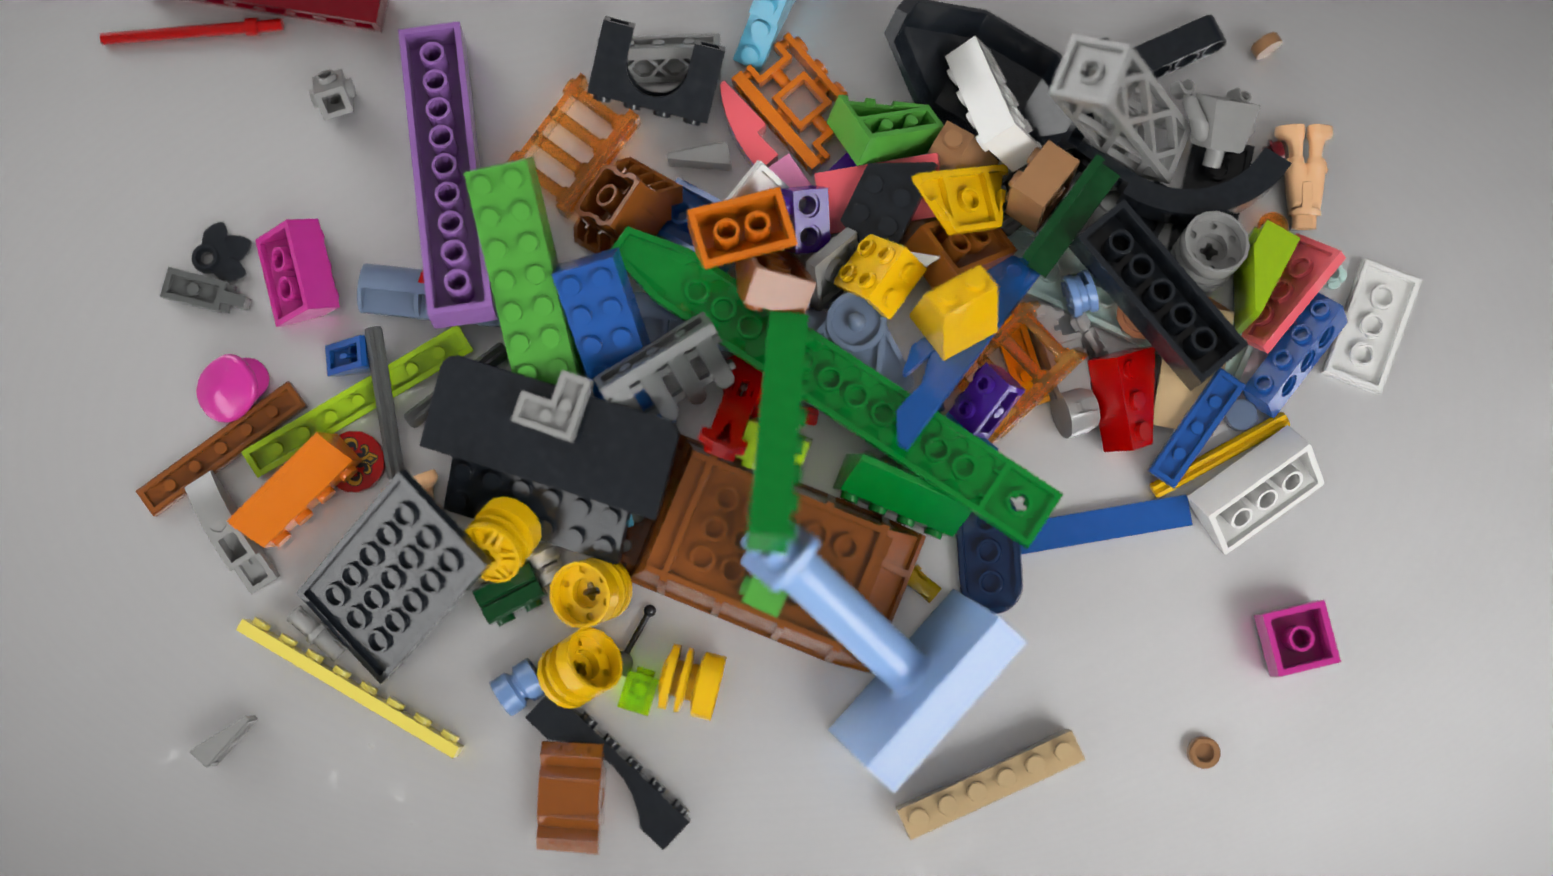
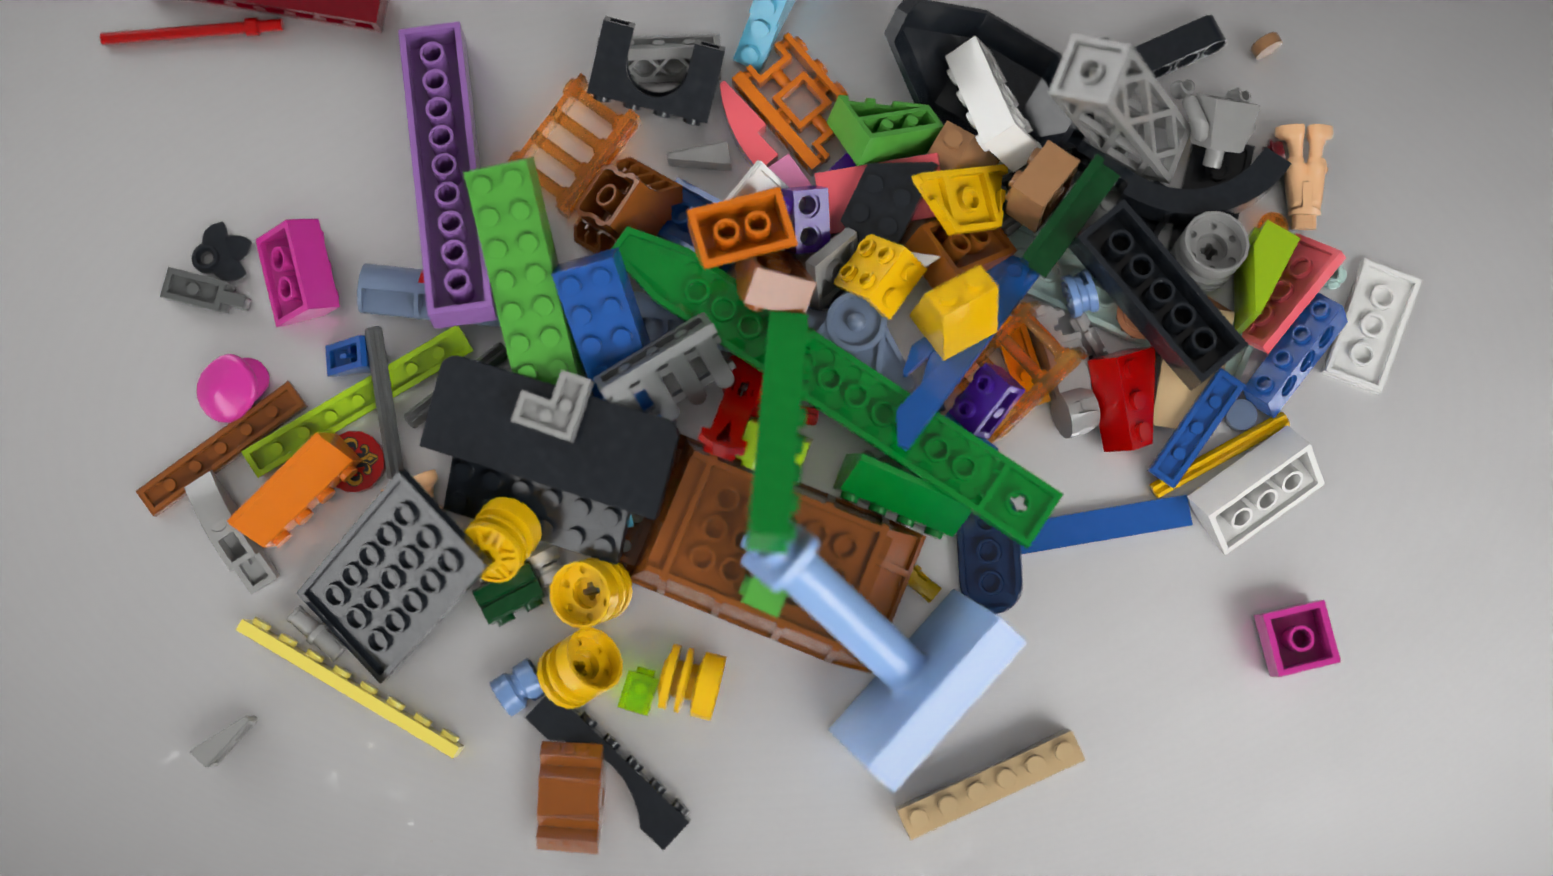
light grey brick [309,69,357,121] -> none
black hinge [620,605,656,677] -> none
medium nougat tile [1187,736,1221,769] -> none

